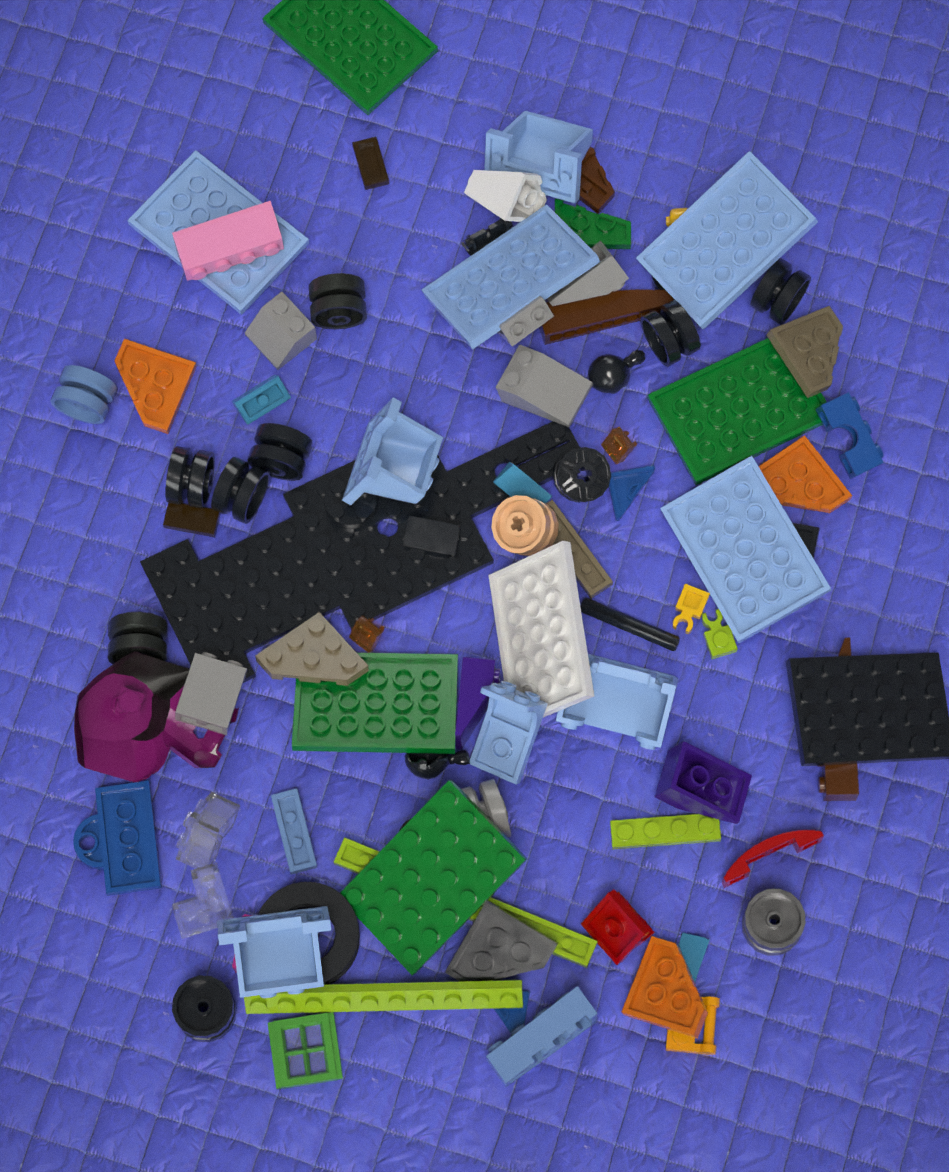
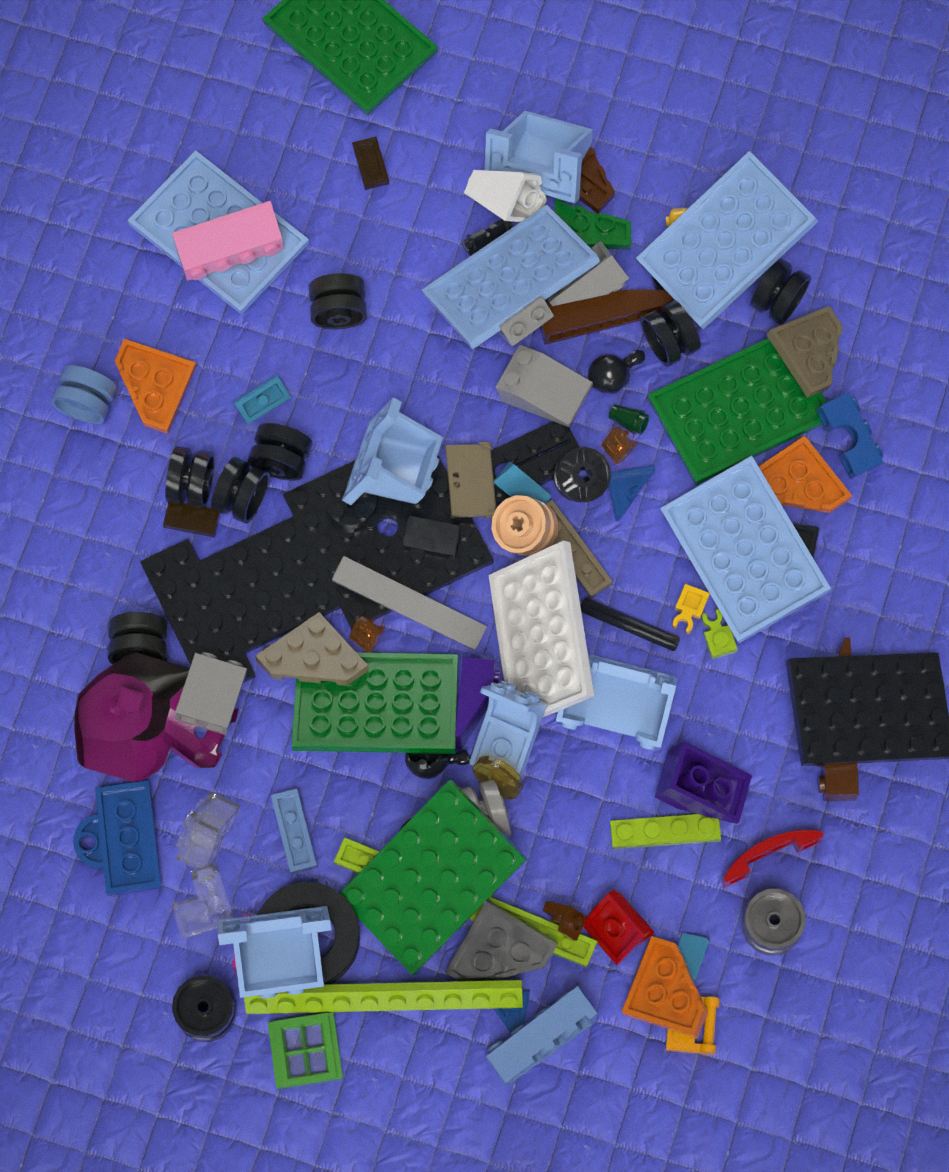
light grey slope [245,292,317,370] -> none
none -> light grey tile [332,556,487,651]
none -> dark tan door [445,442,496,519]
none -> clear yellow tile [472,756,524,800]
none -> reddish brown bracket [542,901,586,941]
none -> dark green cone [609,404,649,435]

